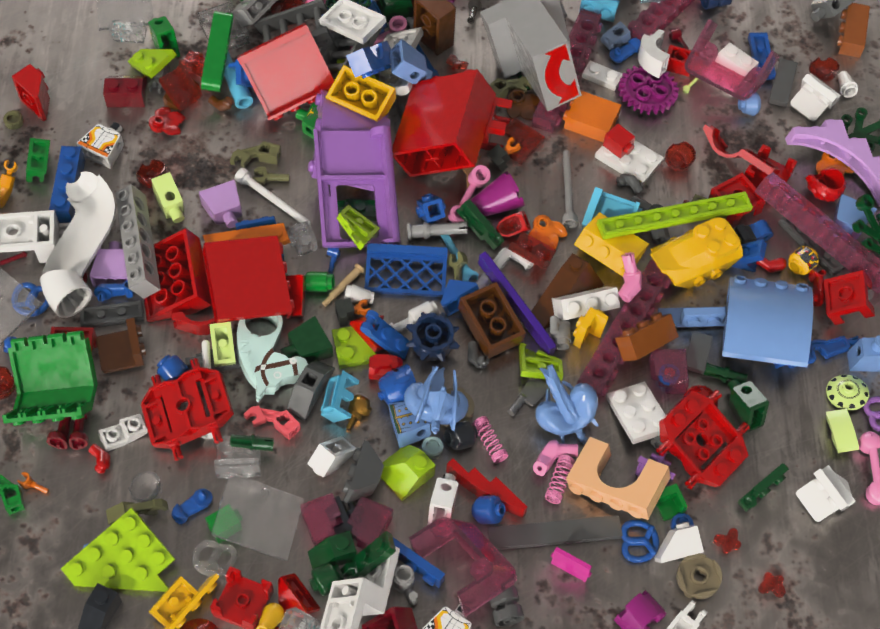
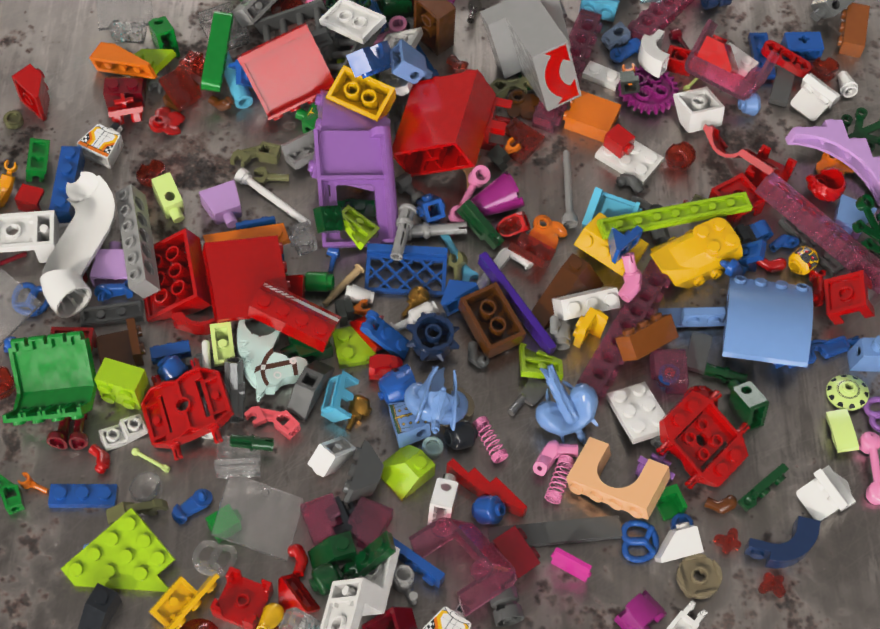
none -> red panel [14,183,45,212]
none -> blue plate [48,484,119,508]
none -> orange slope [89,42,157,79]
none -> lime brick [94,357,151,410]
none -> red hips [108,93,144,125]
none -> yellowish green hinge [131,447,171,473]
none -> blue piece [150,340,192,365]
none -> dark grey piece [224,357,246,423]
none -> red slope [248,281,342,352]
none -> light grey bracket [281,130,315,170]
none -> red arm [288,543,309,577]
none -> dark green piece [313,205,345,234]
none -> light grey pin [390,203,417,261]
none -> dark grey leg [395,172,425,207]
none -> pearl gold piece [401,286,430,318]
none -> dark red brick [491,525,540,580]
none -> blue slope [608,226,643,264]
none -> pearl dark grey piece [620,63,640,95]
none -> white slope [673,86,725,133]
none -> slope [697,34,739,74]
none -> reddish brown arm [704,495,737,514]
none -> blue piece [720,258,748,277]
none -> dark blue arch [744,516,821,569]
none -> red beam [761,40,812,78]
none -> blue arm [769,234,800,252]
none -> blue brick [780,31,825,61]

